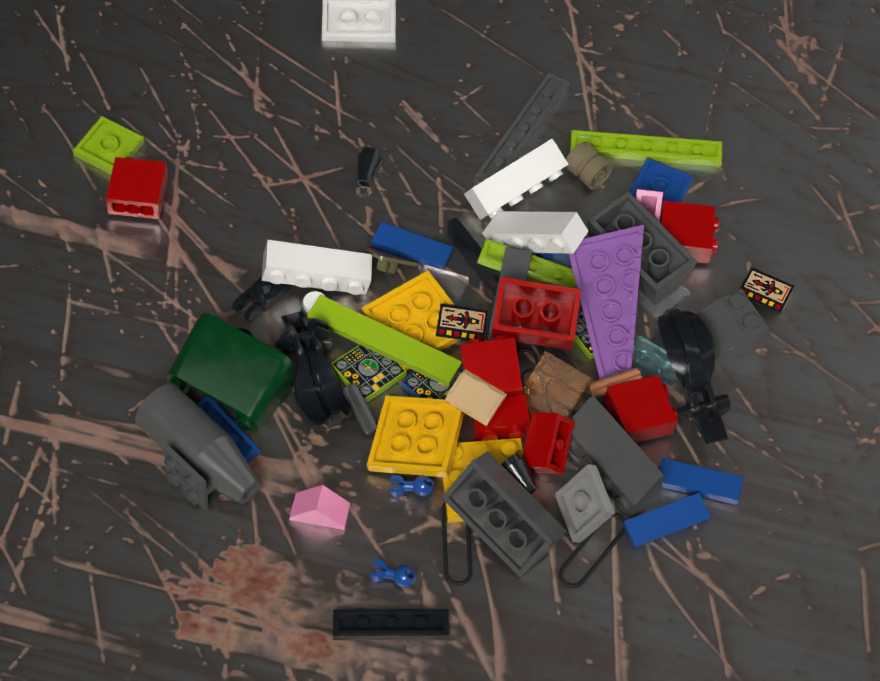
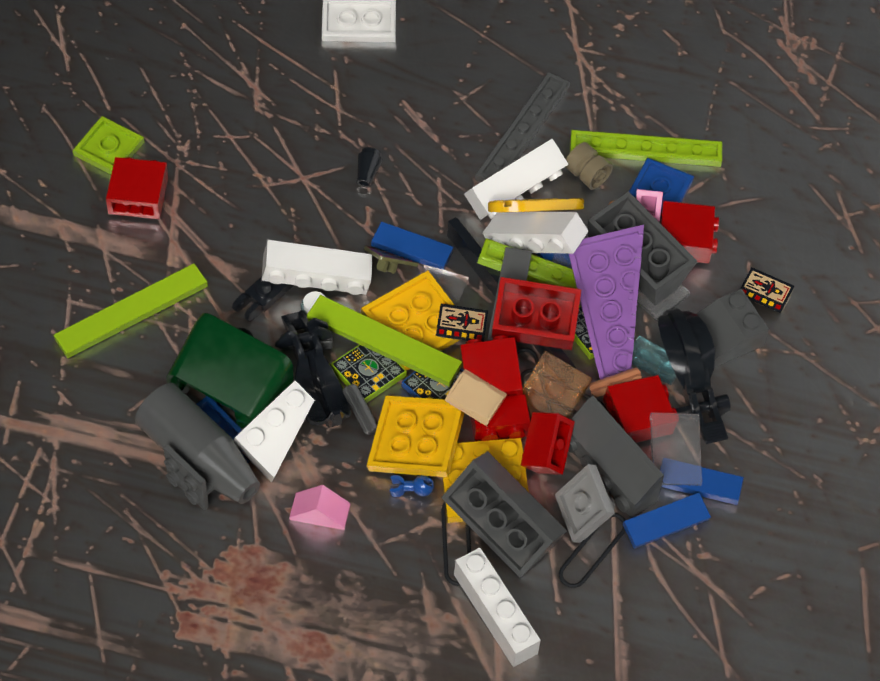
black tile [333,609,449,640] -> none
blue arm [370,559,416,588] -> none
black cone [501,454,538,494] -> none
none -> lime tile [54,263,208,359]
none -> white wedge [234,381,315,483]
none -> white brick [454,548,541,667]
none -> yellow tile [488,198,584,212]
none -> clear piece [650,413,703,486]

